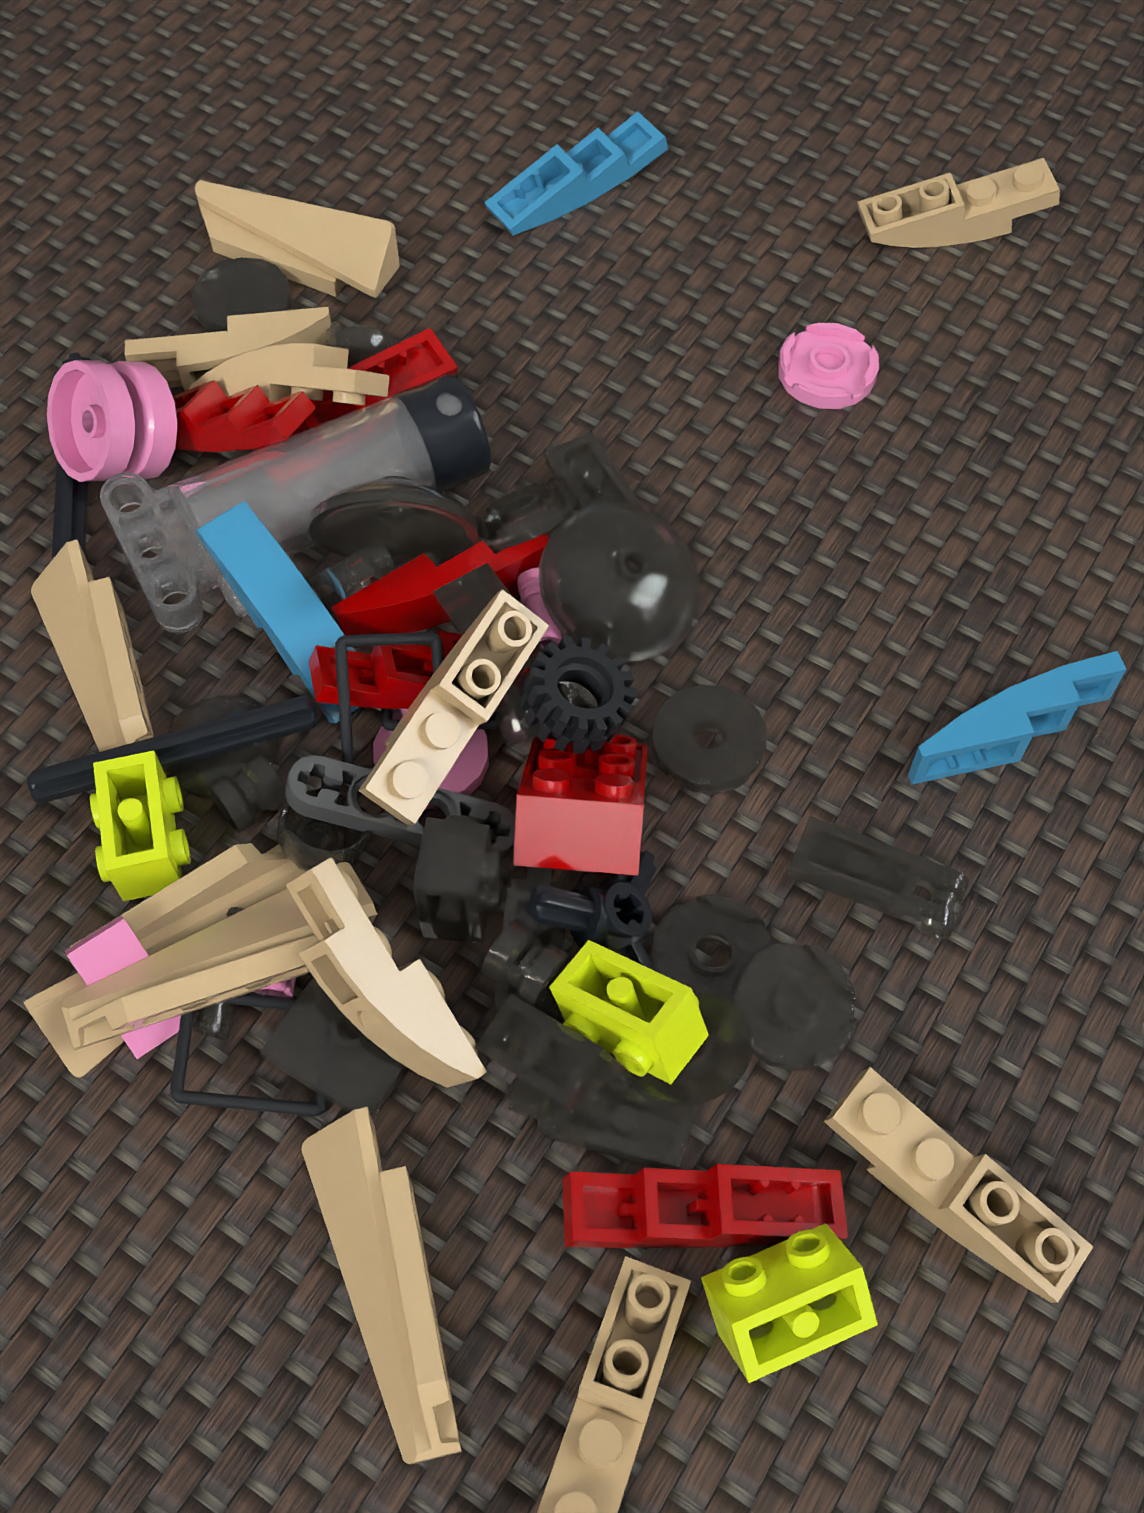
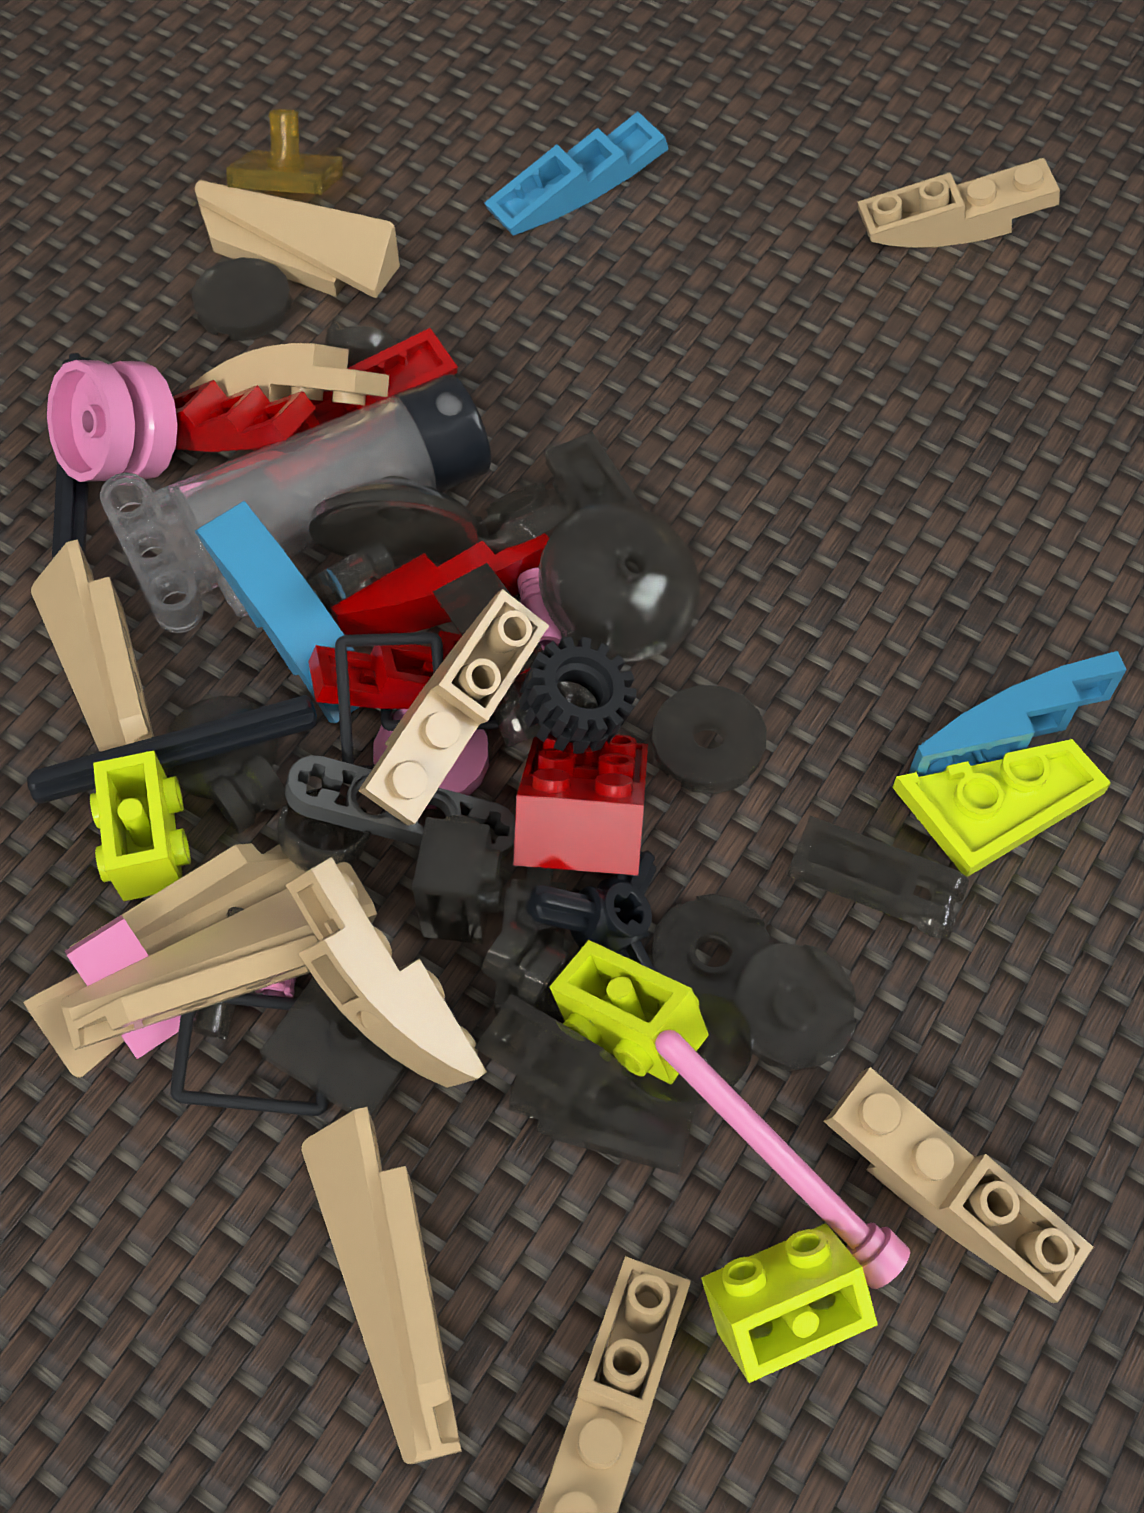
tan slope [125,307,335,392] -> none
red slope [563,1164,848,1248] -> none
bright pink tile [778,323,879,409] -> none
none -> clear yellow tile [226,109,343,194]
none -> bright pink piece [655,1030,910,1289]
none -> neon yellow wing [892,739,1111,878]

